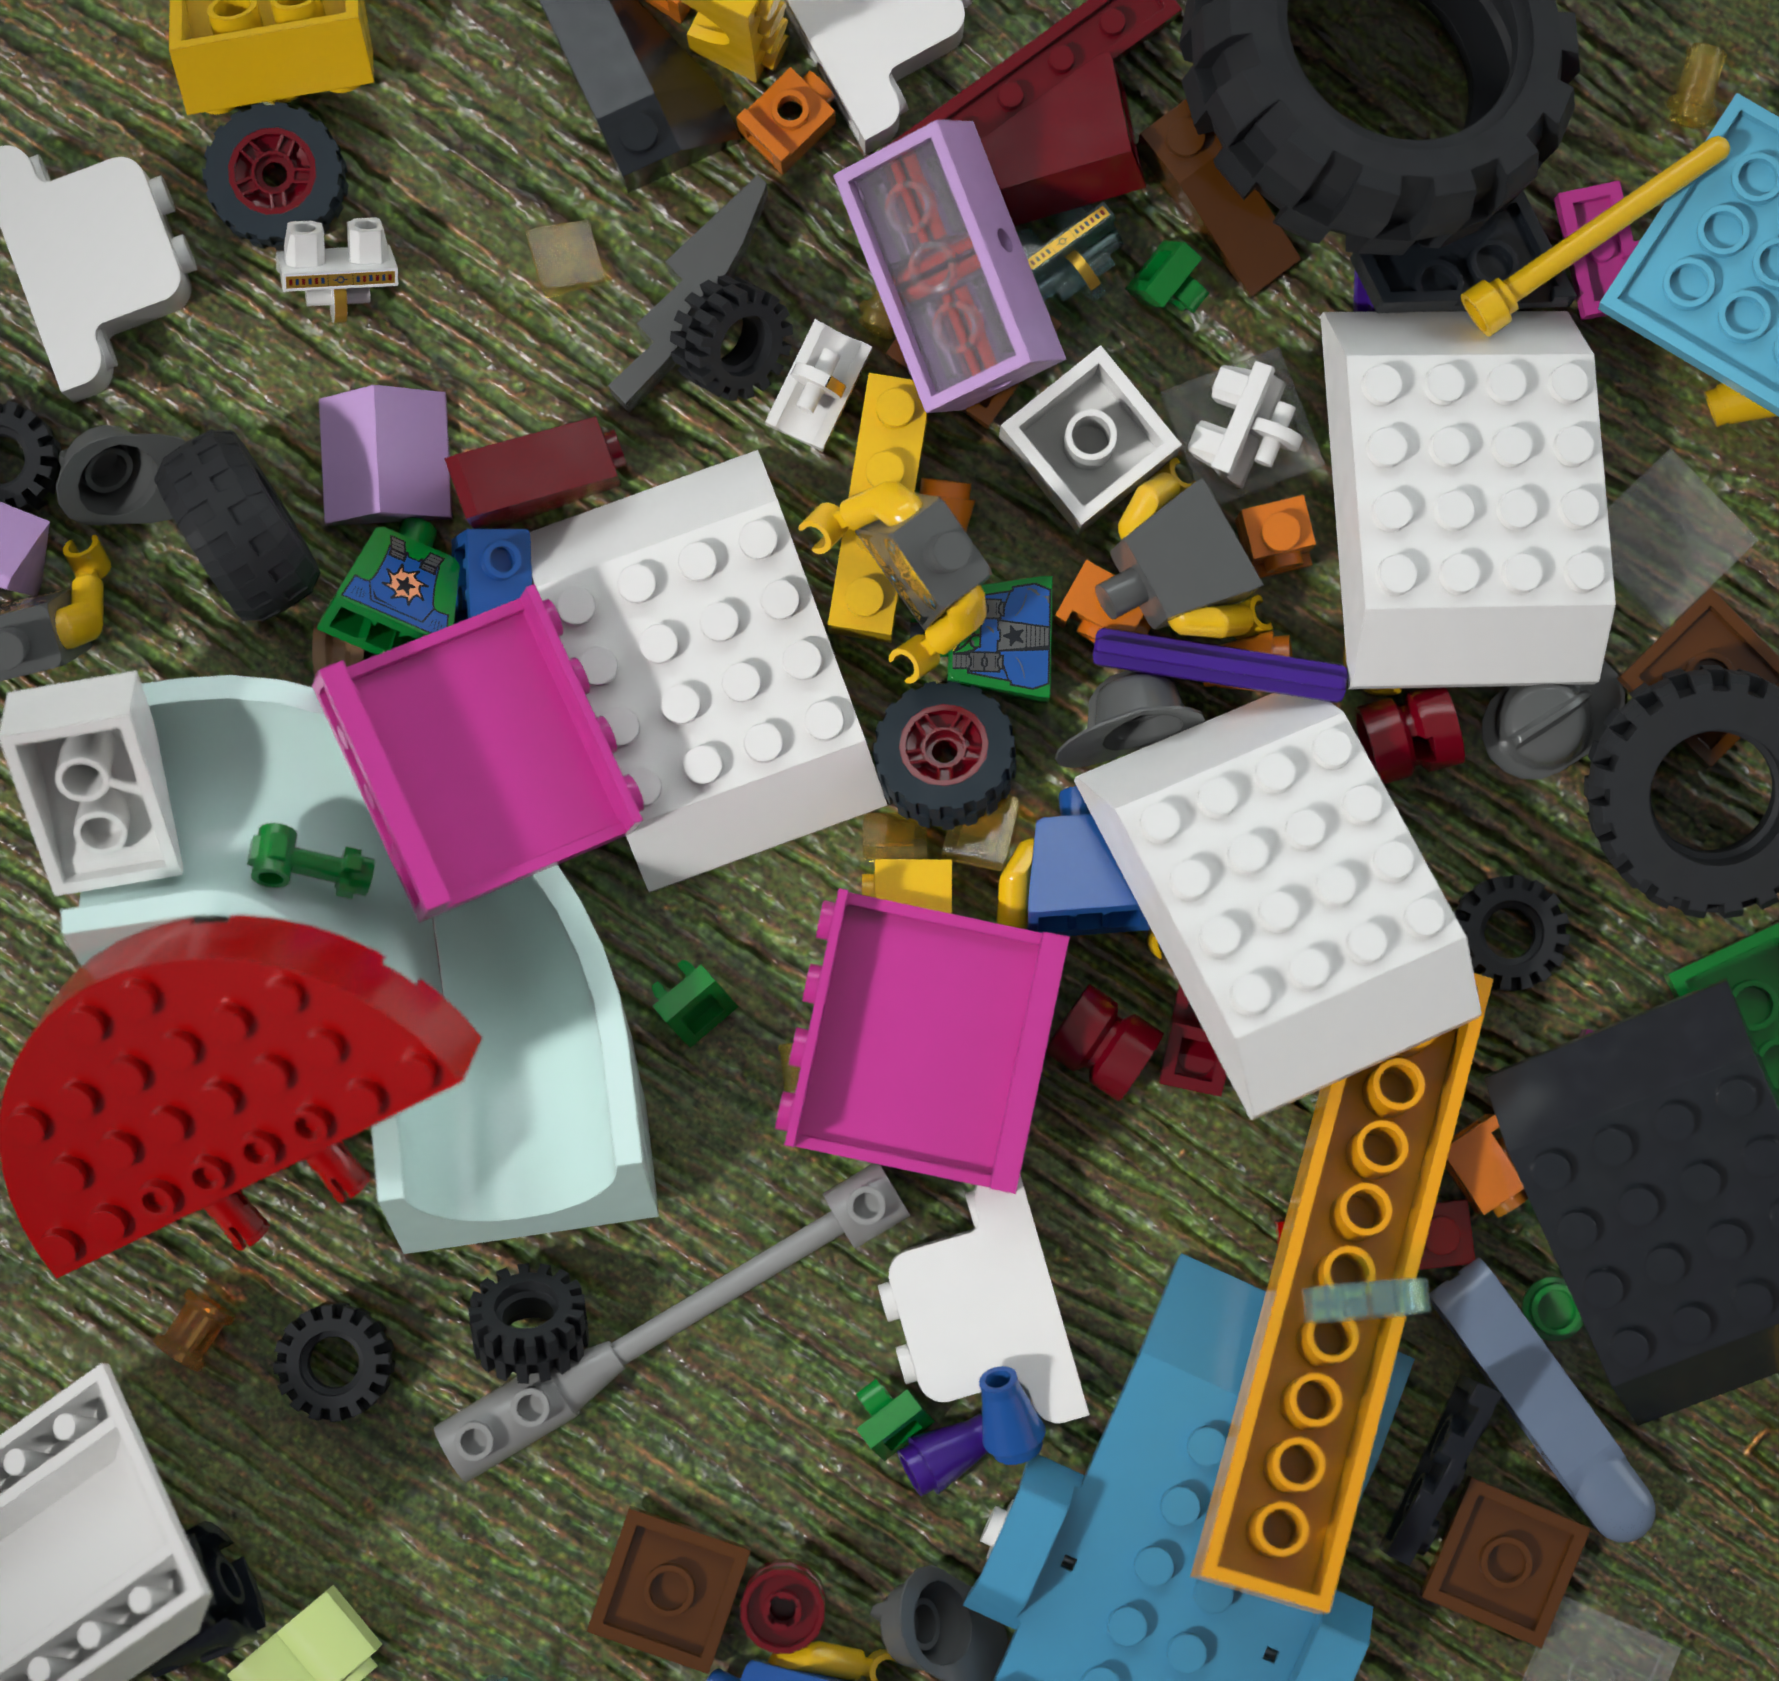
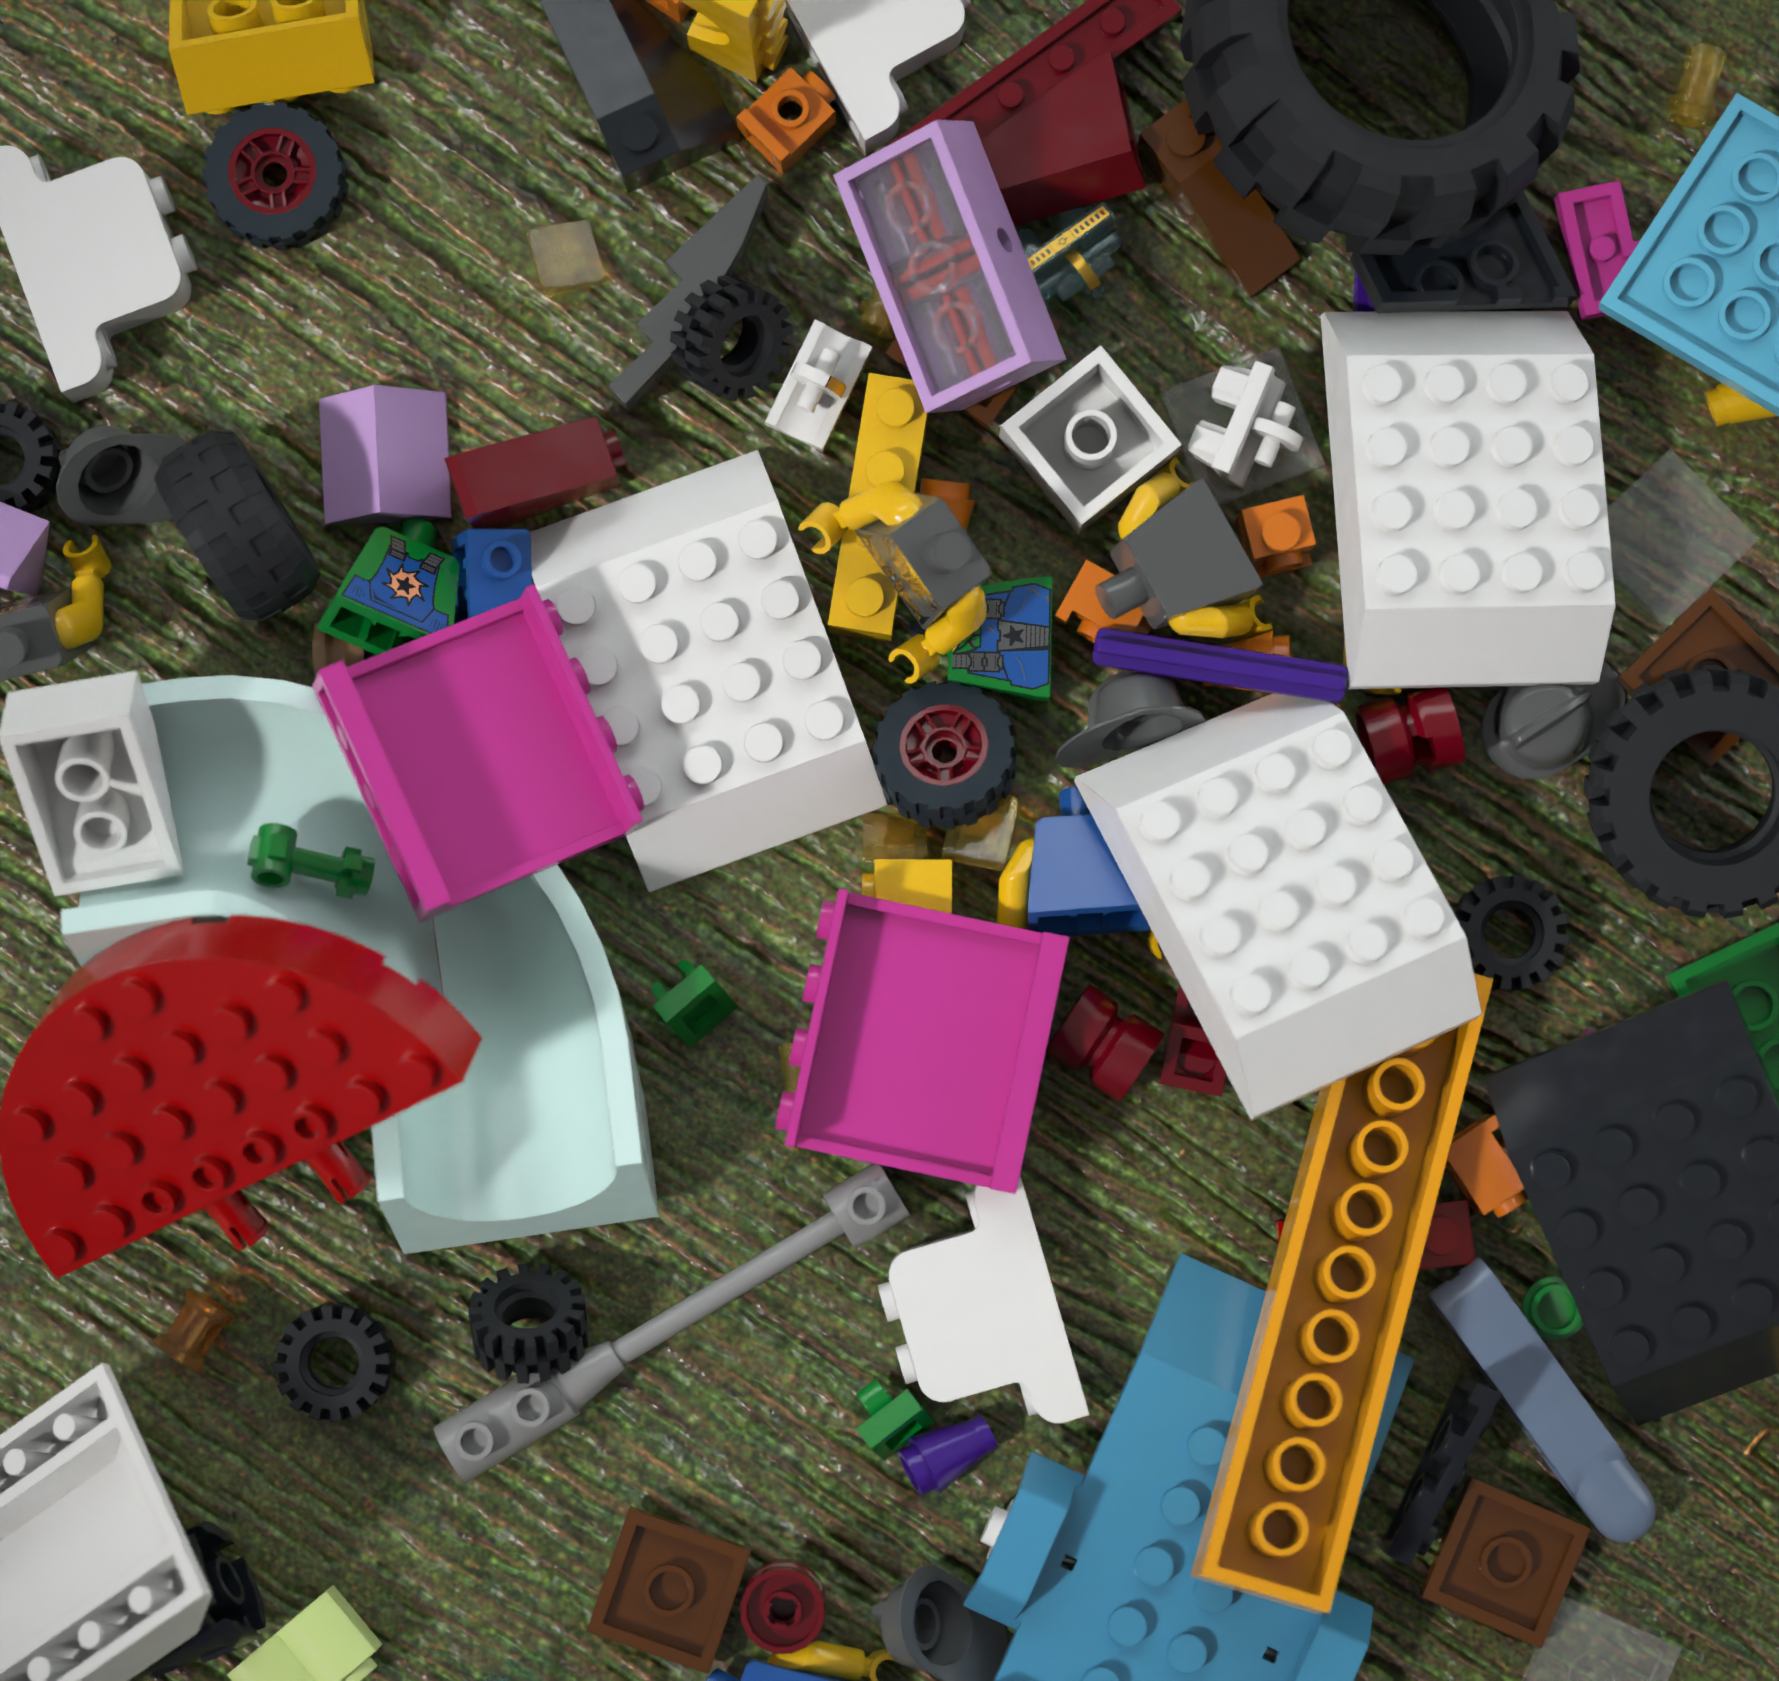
white hips [276,217,398,323] -> none
blue cone [979,1366,1046,1465] -> none
green tile [1125,240,1209,313] -> none
clear light blue beam [1302,1278,1431,1324] -> none
yellow piece [1461,136,1730,337] -> none

